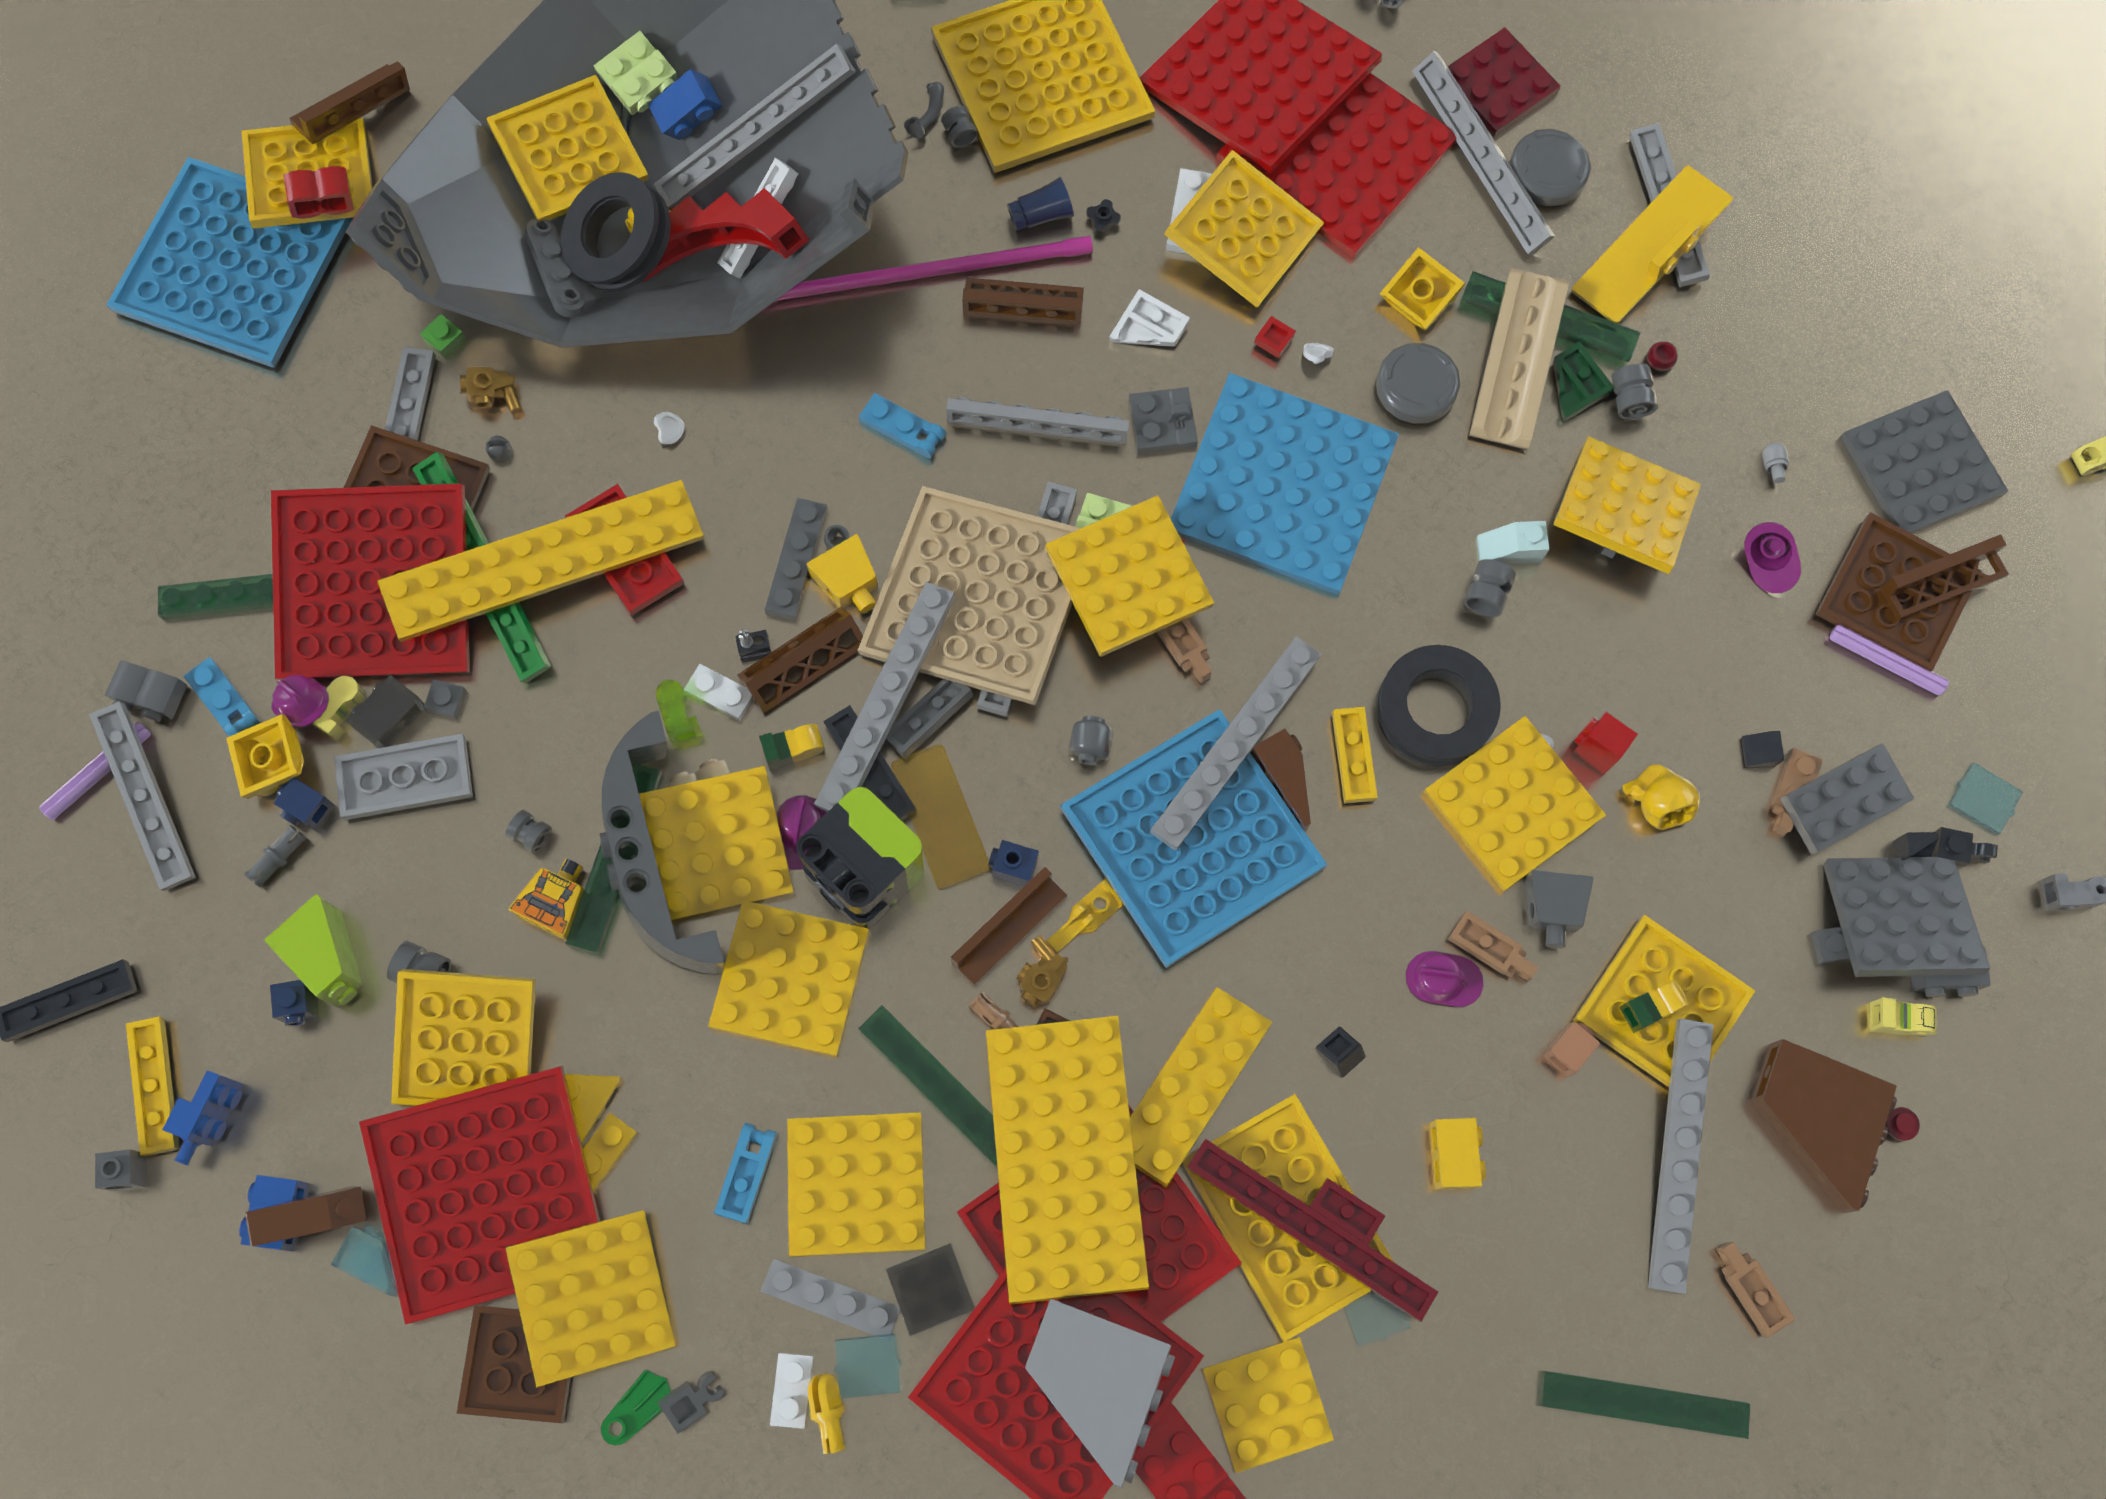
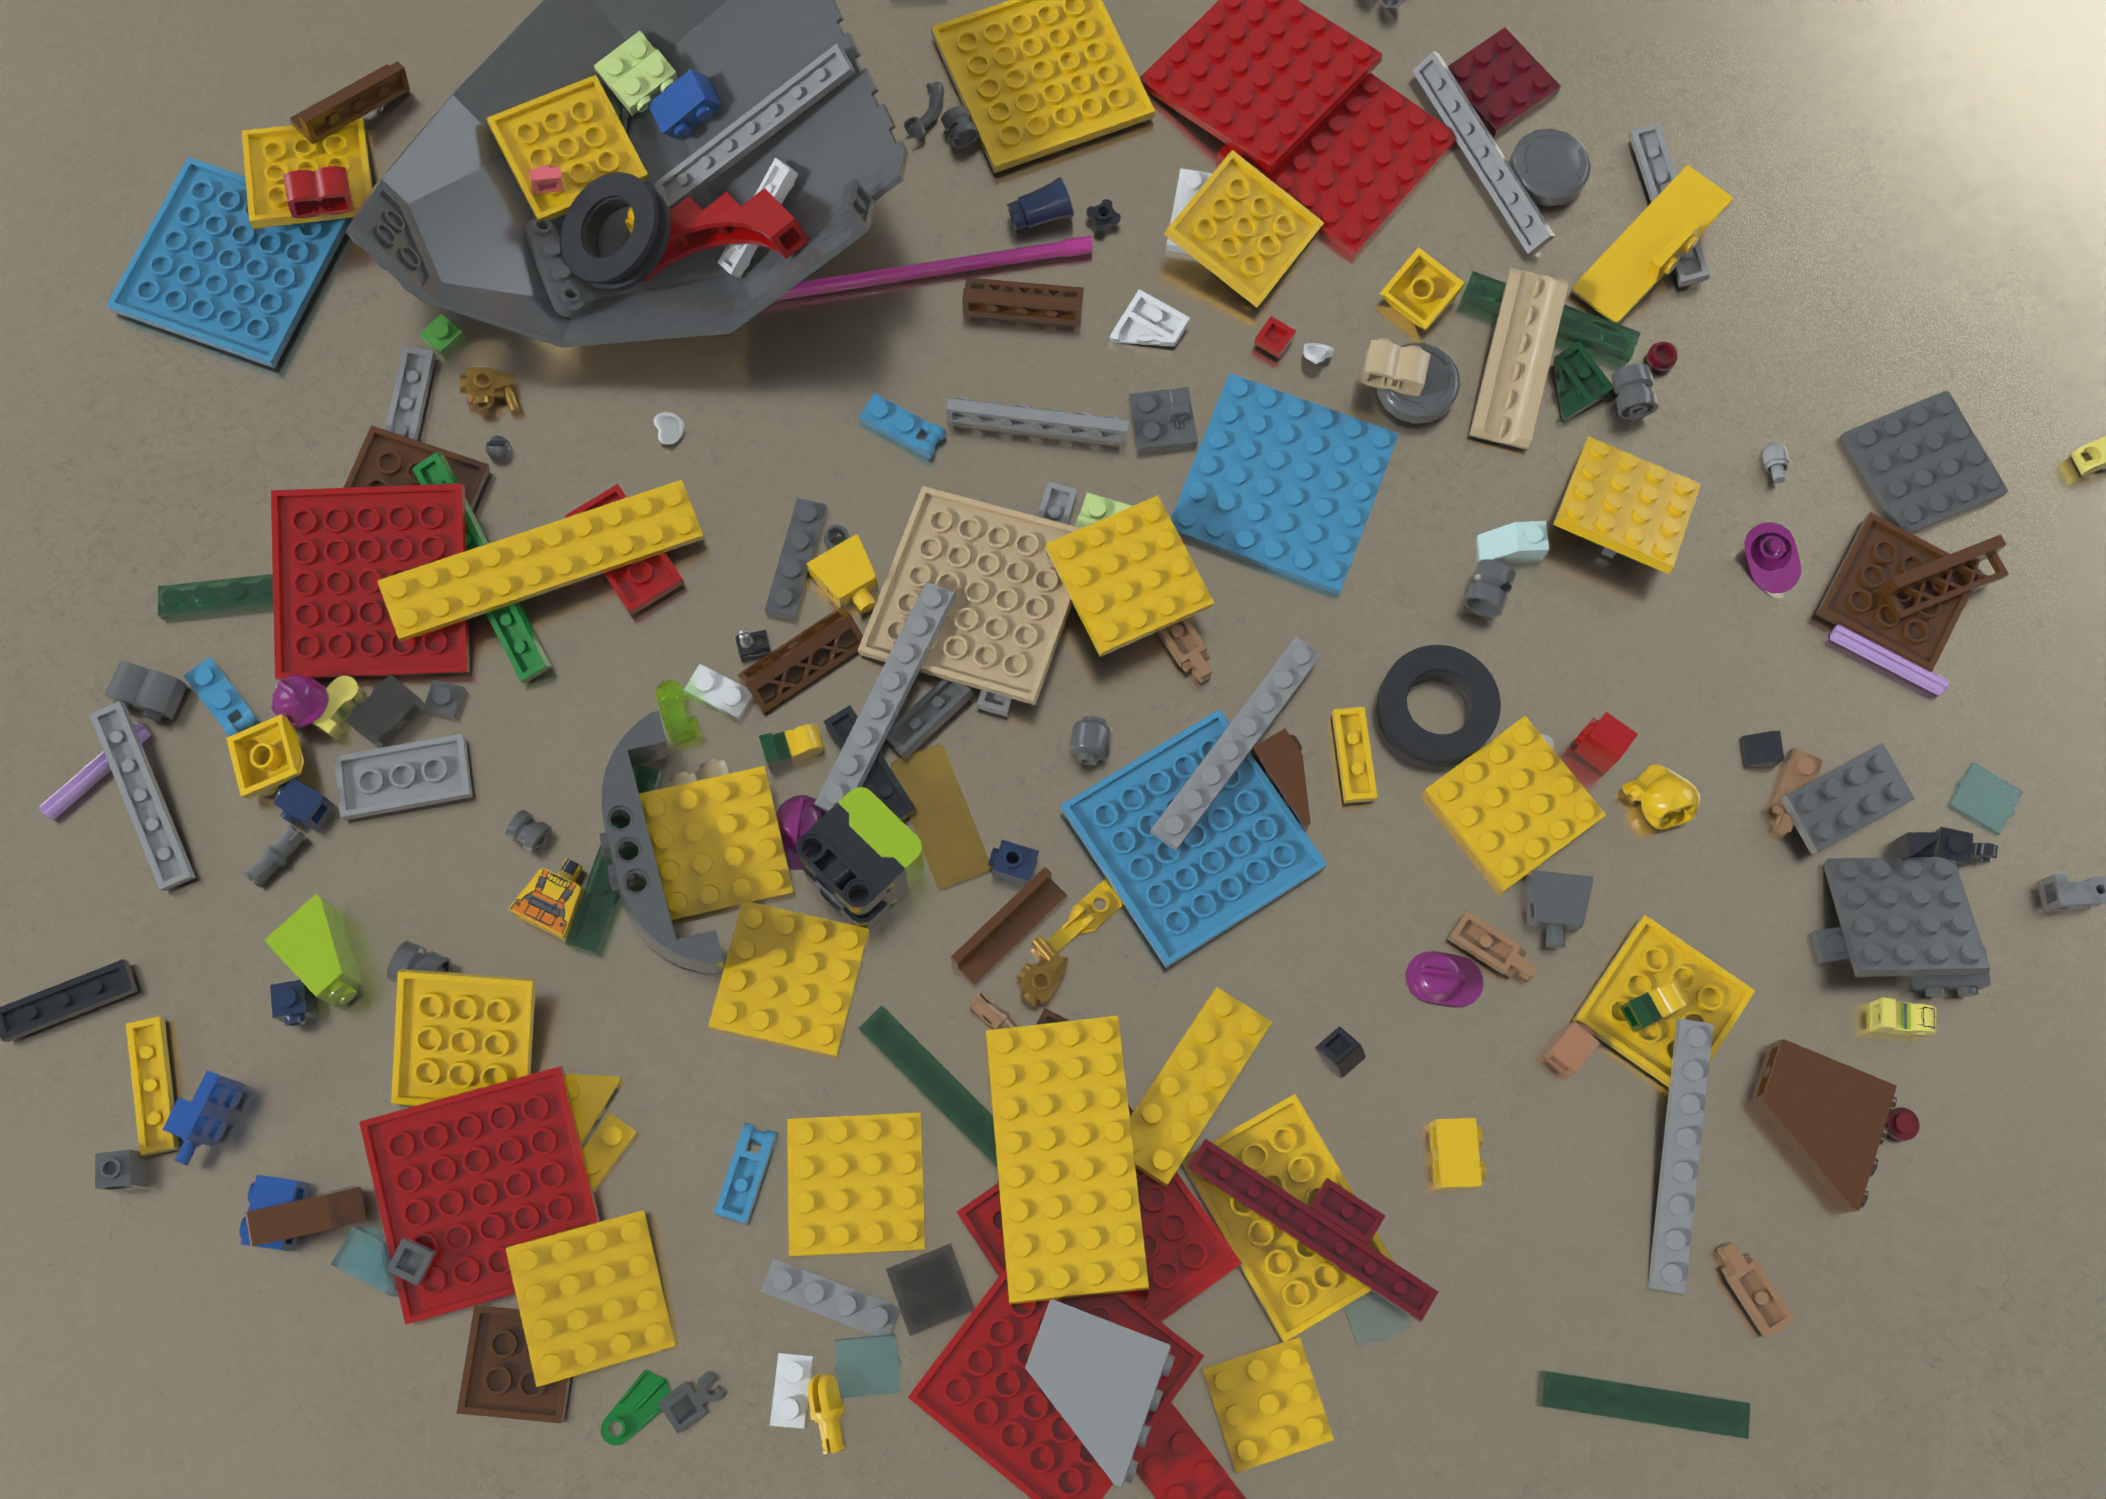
none -> dark grey plate [386,1237,437,1285]
none -> coral plate [529,165,564,194]
none -> tan brick [1360,338,1431,396]

